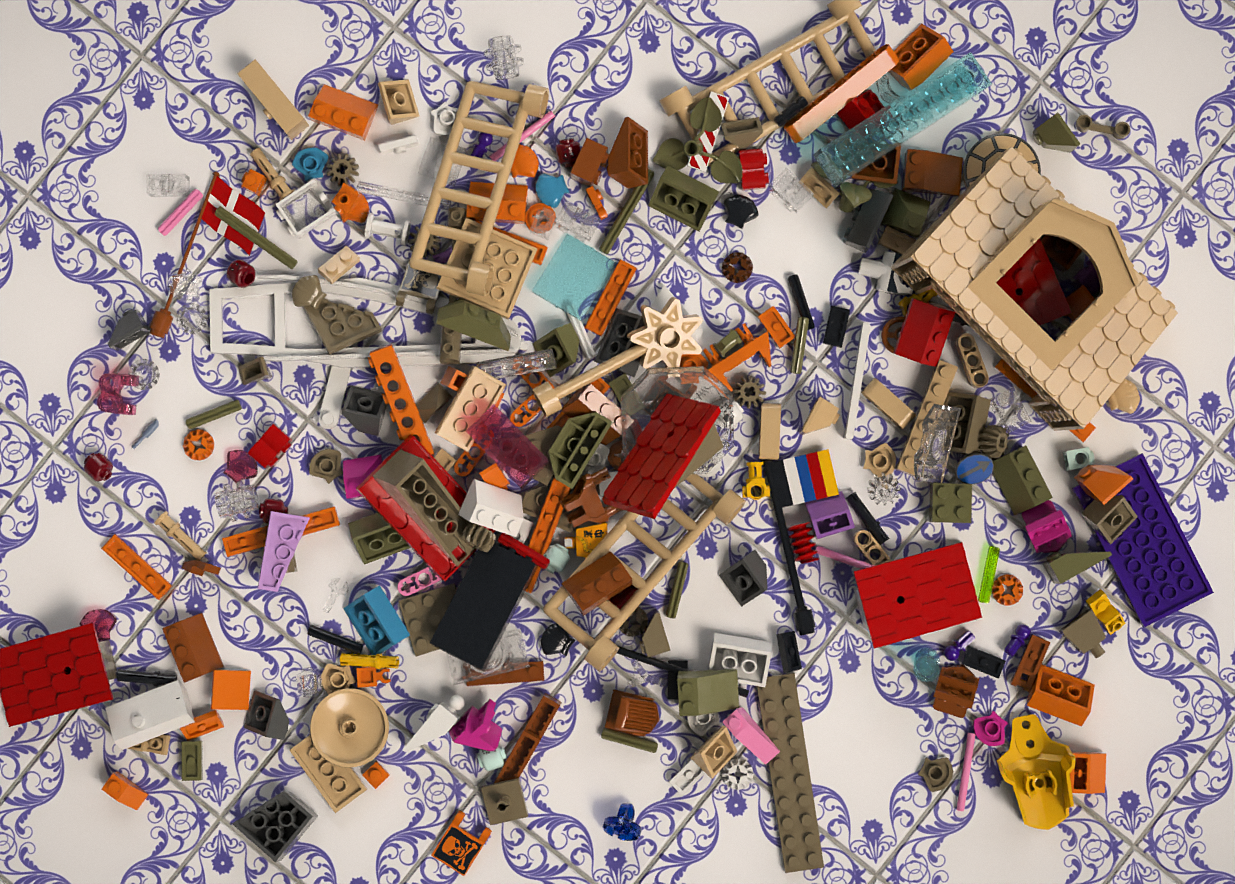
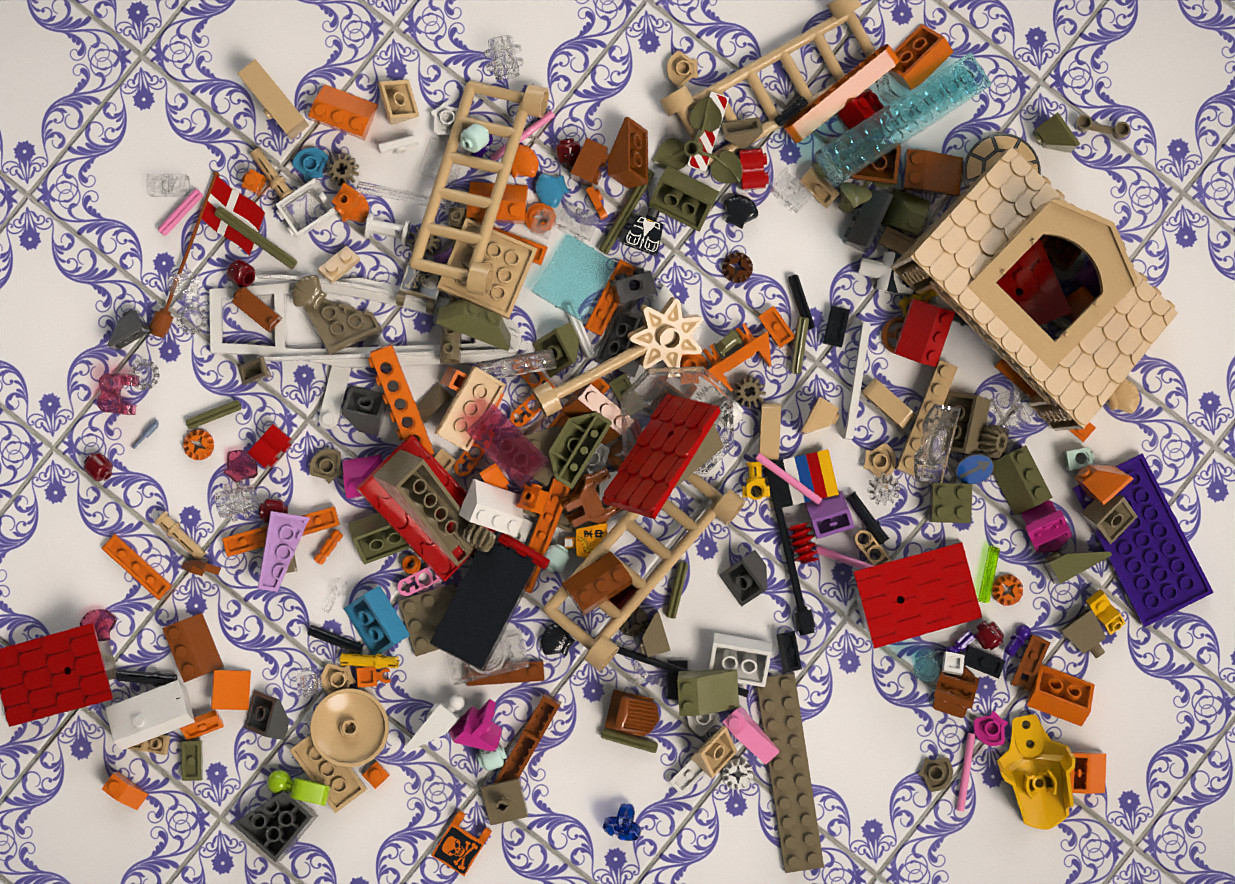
tan beam [955,333,989,388] -> none
none -> dark orange brick [231,287,283,333]
none -> lime beam [267,770,331,806]
none -> orange axle [314,530,343,565]
none -> orange plate [402,555,421,574]
none -> light aqua head [460,124,489,153]
none -> orange brick [516,483,549,515]
none -> black brick [610,268,657,304]
none -> black torso [623,208,663,257]
none -> tan animal [667,51,699,87]
none -> bright pink bar [755,453,822,505]
none -> white plate [942,651,965,676]
none -> dark red head [974,620,1004,650]

